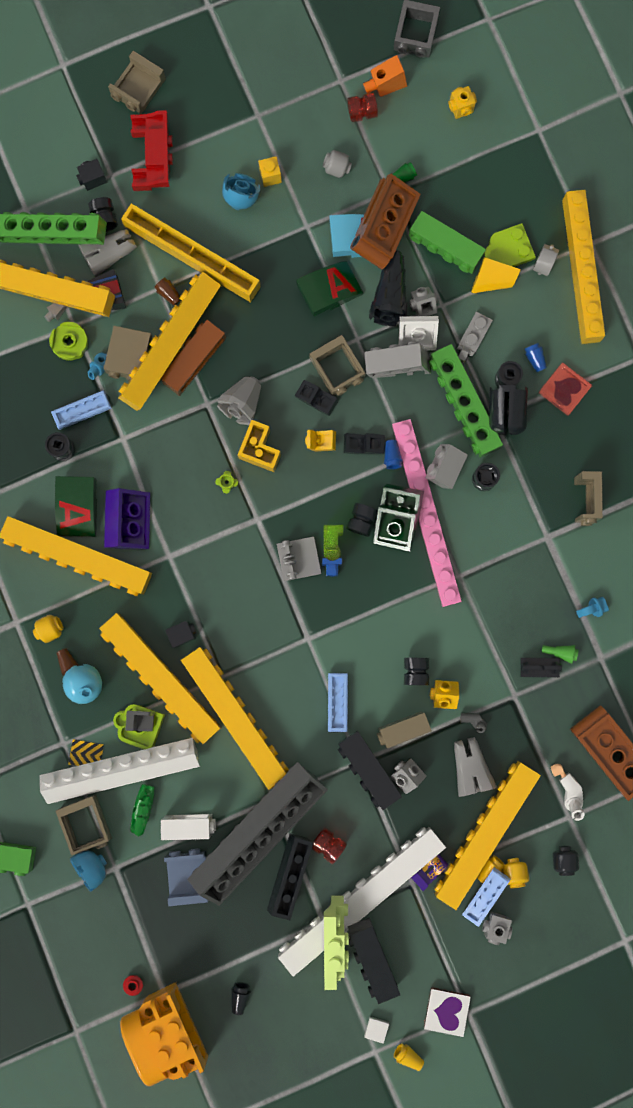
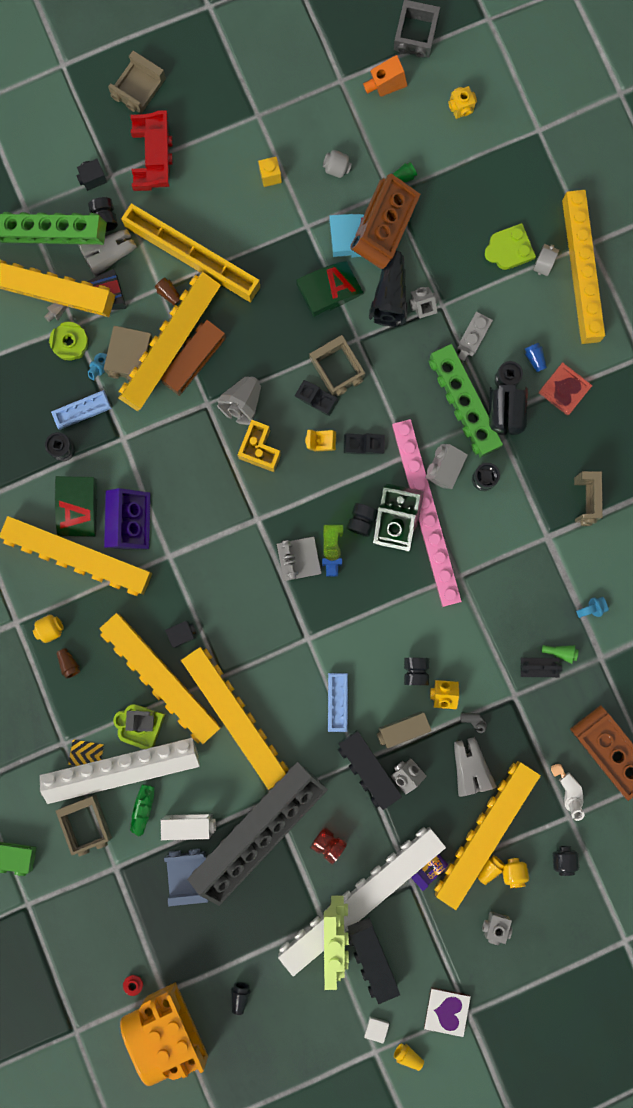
medium azure cylinder [62,664,102,704] -> none
dark azure cylinder [70,850,107,892] -> none
lime plate [215,471,238,494] -> none
dark azure cylinder [222,173,260,210] -> none
black brick [267,833,314,921] -> none
clear red wheel [347,93,378,122] -> none
light grey wedge [365,342,431,378] -> none
blue cone [384,440,403,469] -> none
white plate [398,316,439,350] -> none
bright green brick [409,211,486,274] -> none
light blue plate [462,867,511,927] -> none
yellow slope [471,257,521,293] -> none

